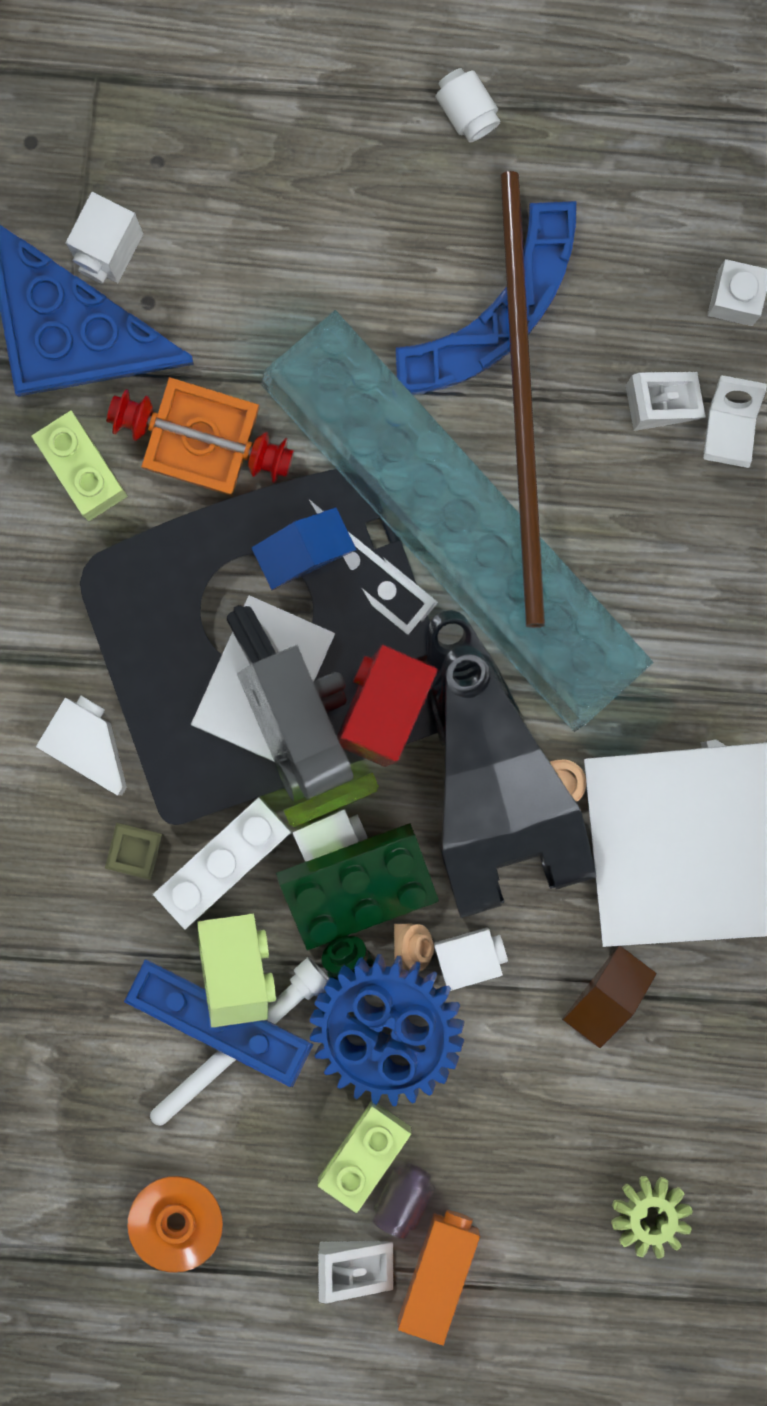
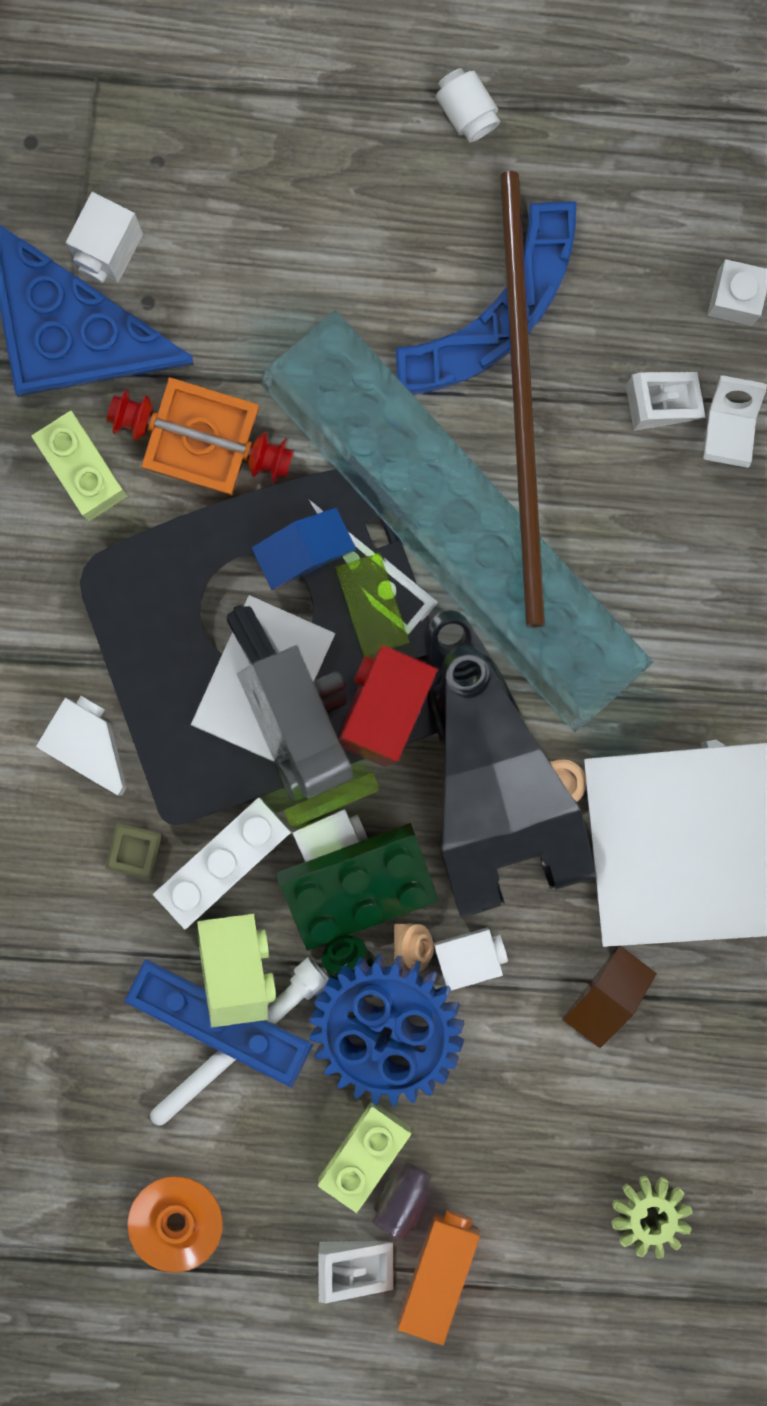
none -> clear neon green tile [335,553,409,656]

